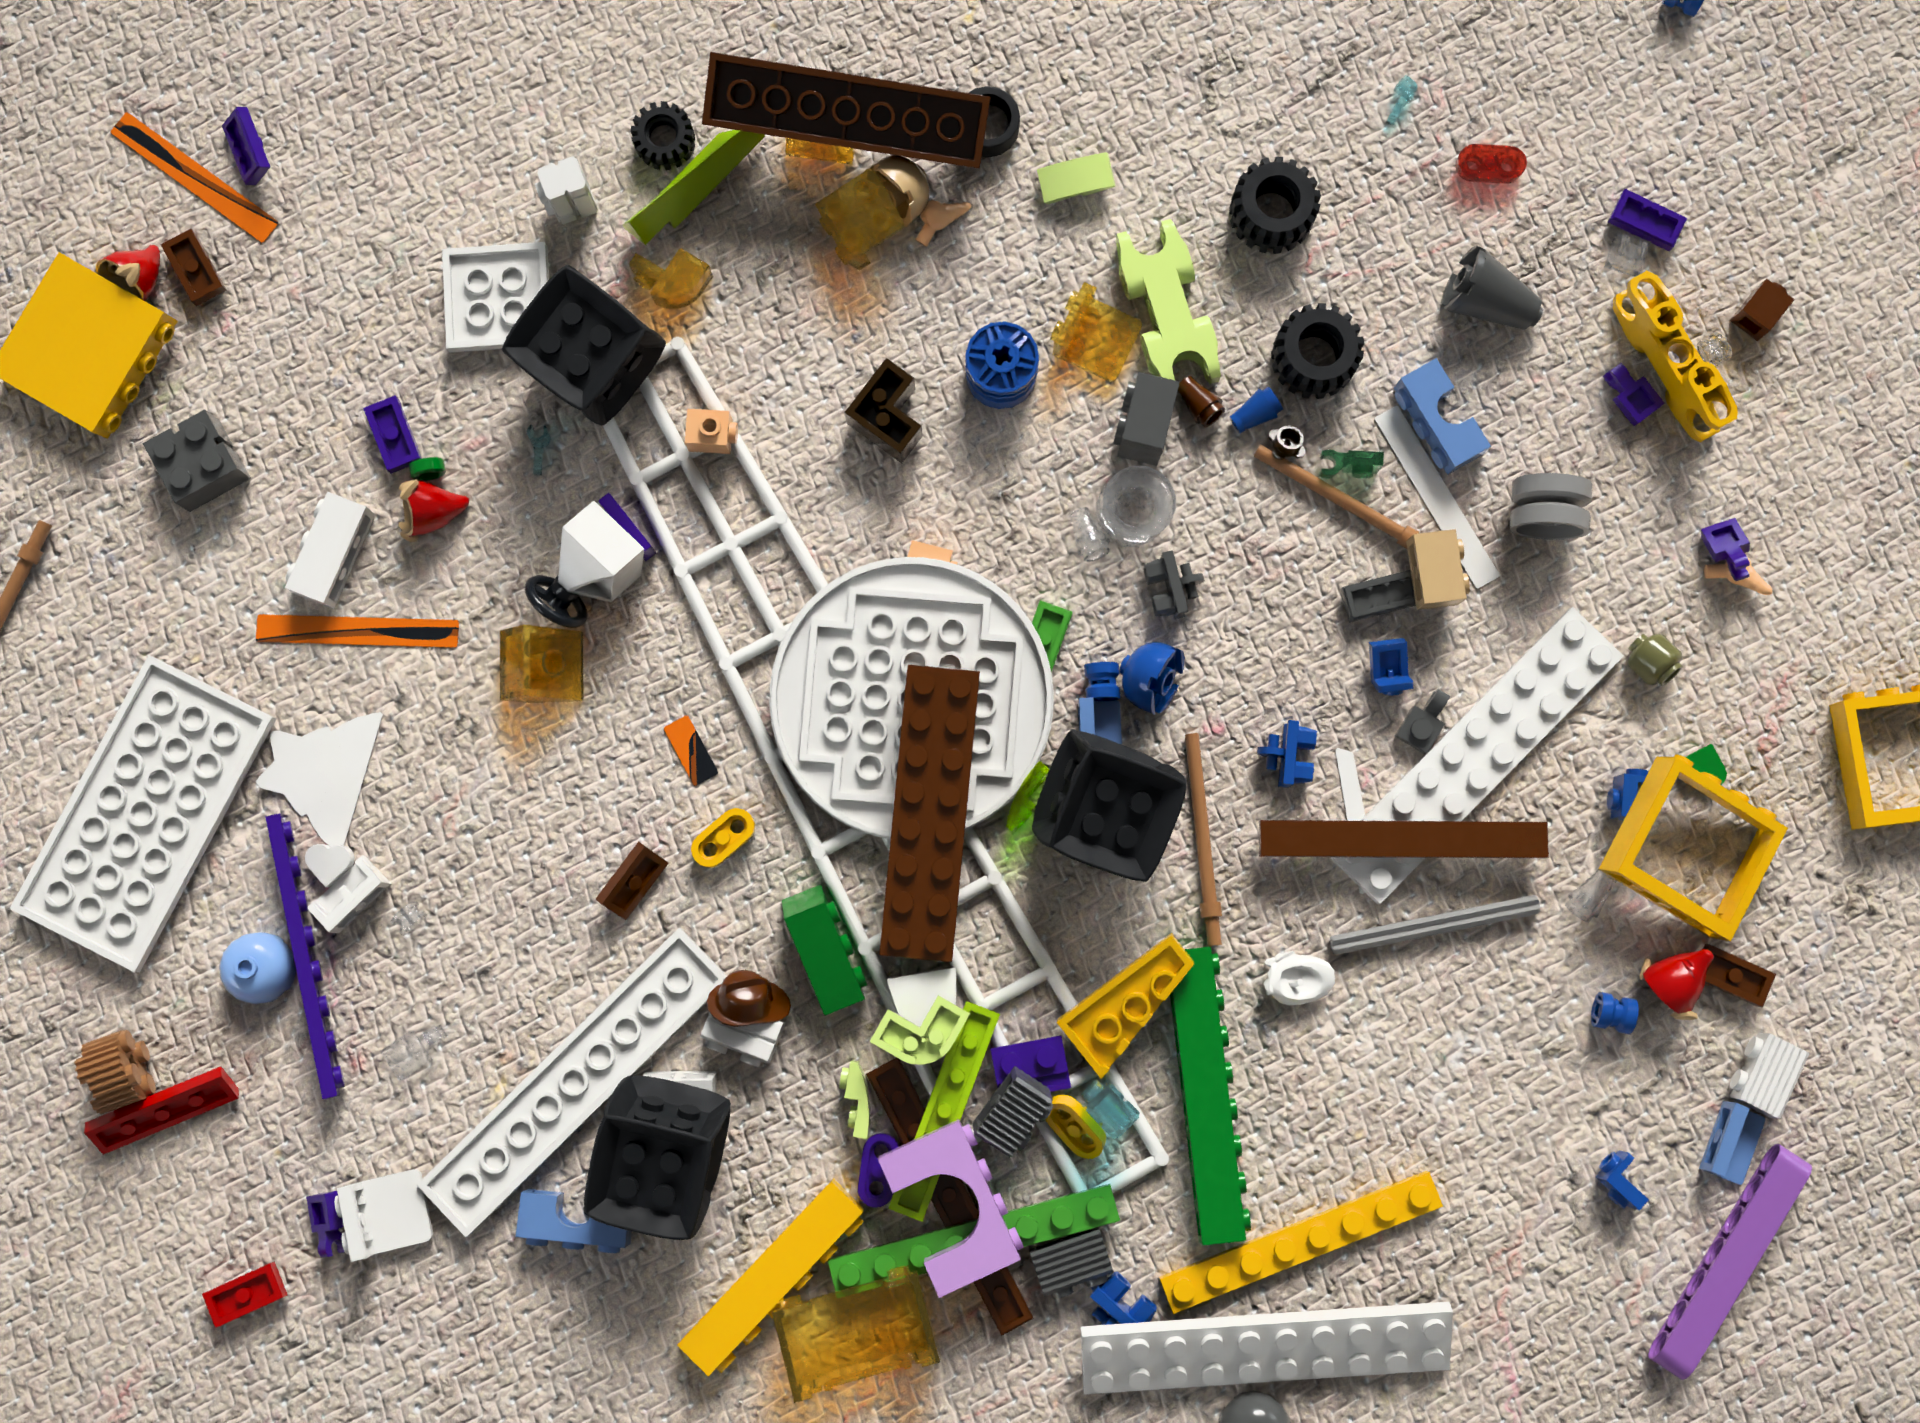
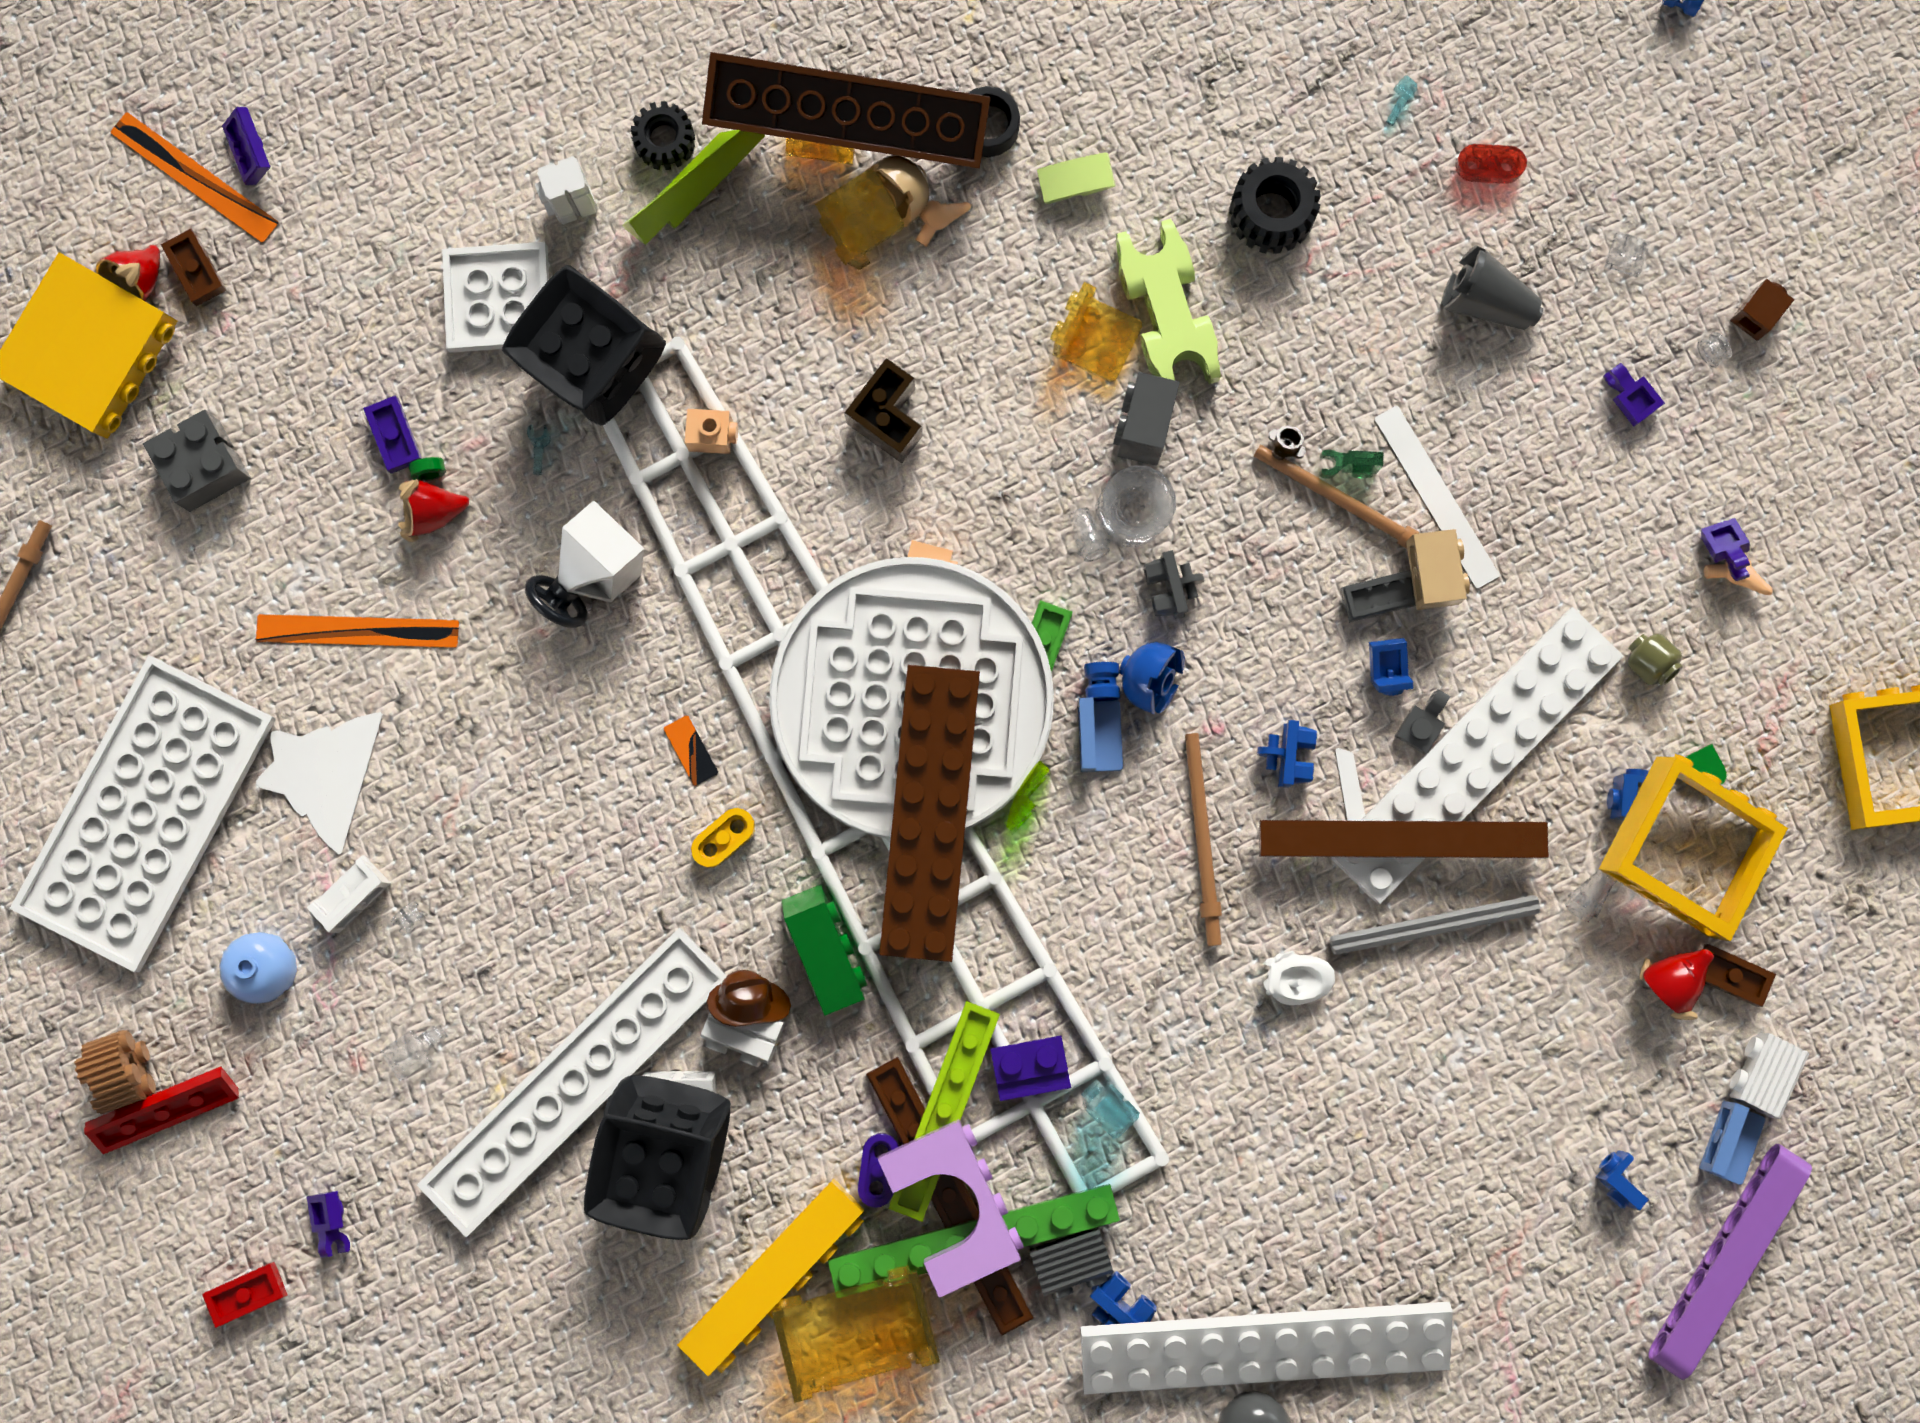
dark purple plate [265,813,345,1099] -> none
white brick [285,491,376,609] -> none
white tile [305,844,355,887] -> none
white bracket [334,1169,433,1262] -> none
clear yellow slope [500,625,584,703] -> none
medium blue arch [515,1189,632,1253] -> none
reddish brown plate [596,841,669,920] -> none
dark purple plate [598,493,656,561] -> none
clear yellow brick [629,248,713,309] -> none
yellowish green slope [839,1060,870,1139] -> none
yellowish green plate [870,995,970,1065] -> none
white torso [887,968,956,1027] -> none
blue wheel [965,321,1039,409] -> none
dark grey brick [972,1066,1053,1158] -> none
black piece [1032,729,1187,882] -> none
yellow plate [1046,1095,1106,1159] -> none
yellow wing [1056,933,1194,1079] -> none
yellow plate [1159,1171,1443,1314] -> none
green brick [1170,946,1251,1245] -> none
reddish brown cone [1178,376,1225,428] -> none
blue cone [1229,387,1283,434] -> none
black tyre [1271,303,1364,399] -> none
medium blue arch [1394,358,1491,475] -> none
light grey wheel [1510,473,1593,540] -> none
blue wheel [1591,992,1639,1035] -> none
dark purple plate [1607,189,1687,252] -> none
yellow piece [1613,271,1738,443] -> none

